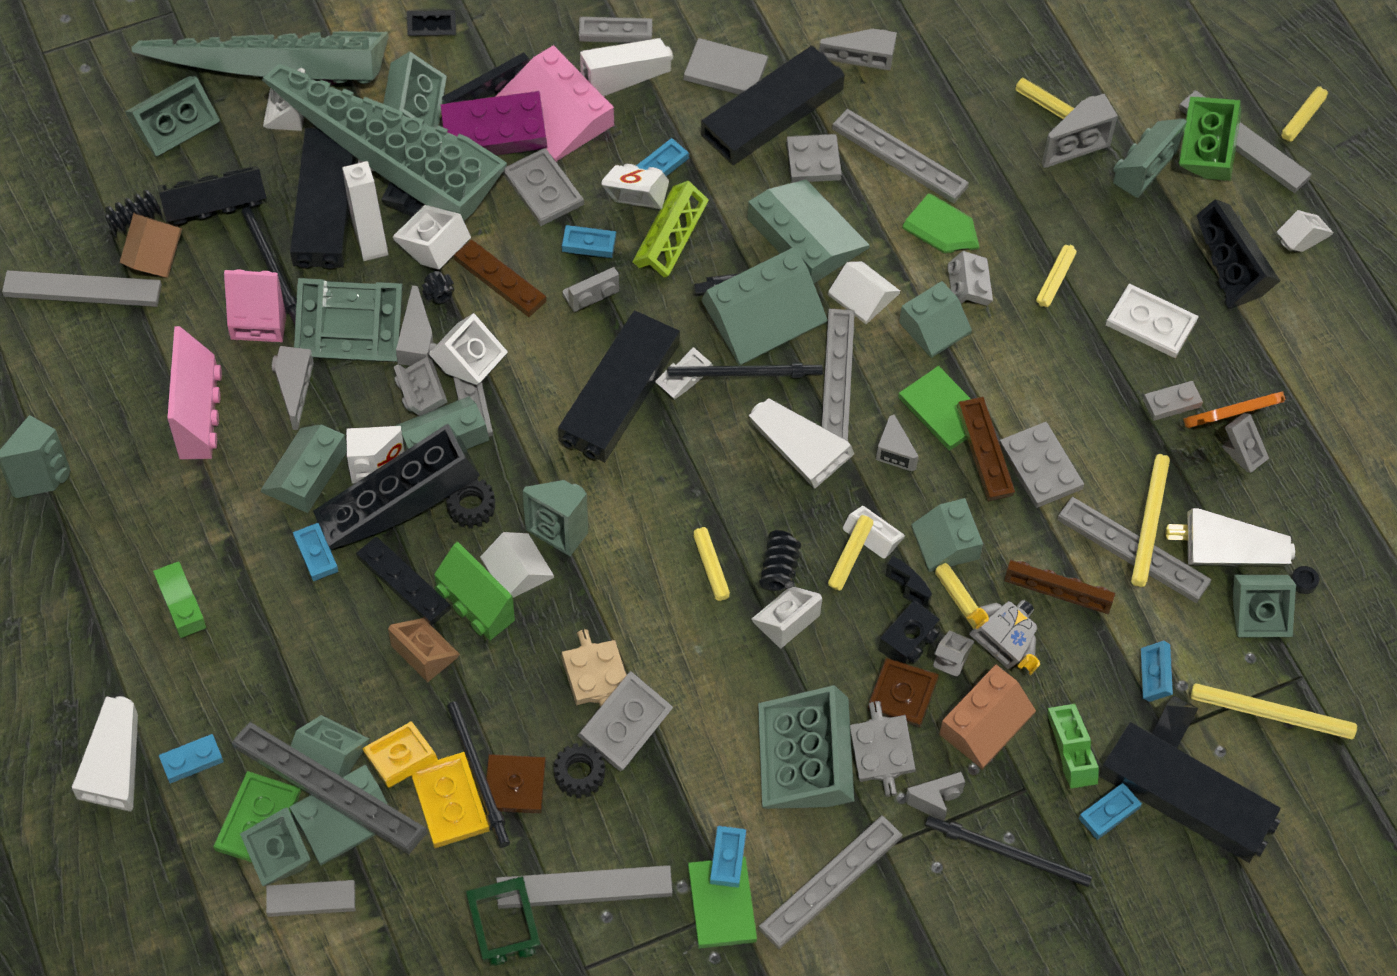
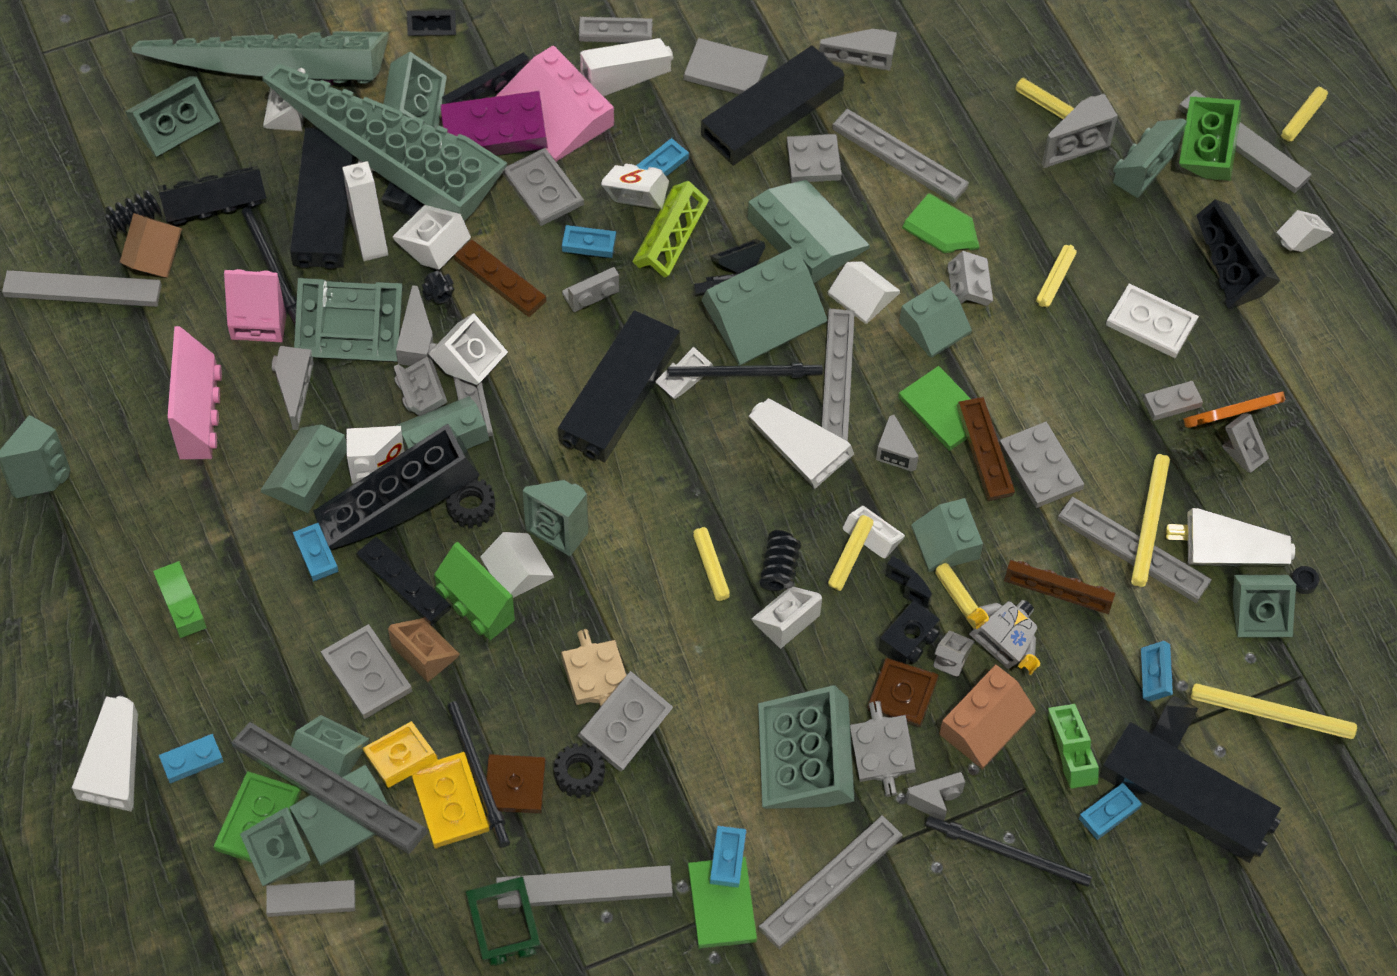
none -> light grey plate [321,624,412,719]
none -> black slope [710,239,766,273]

